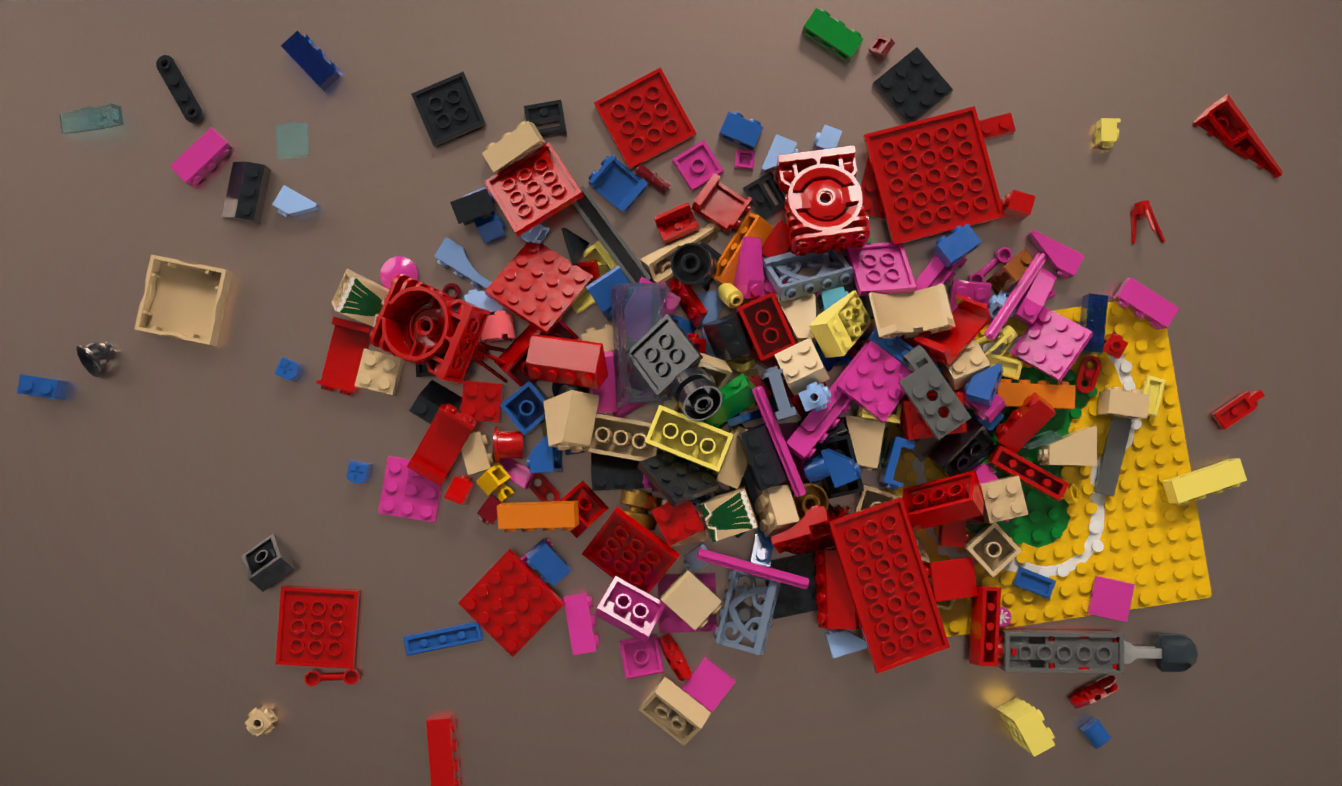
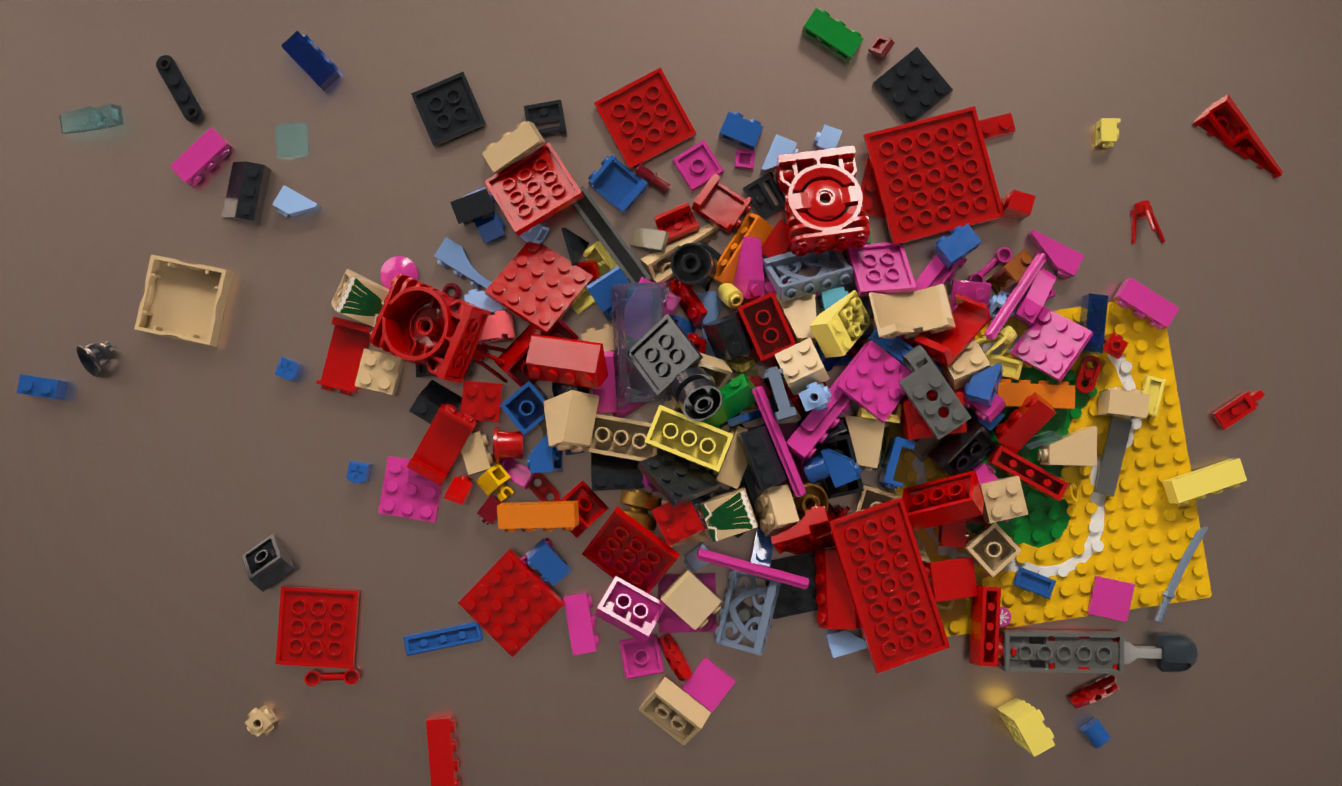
none -> dark tan tile [630,227,669,252]
none -> sand blue sword [1154,526,1208,624]

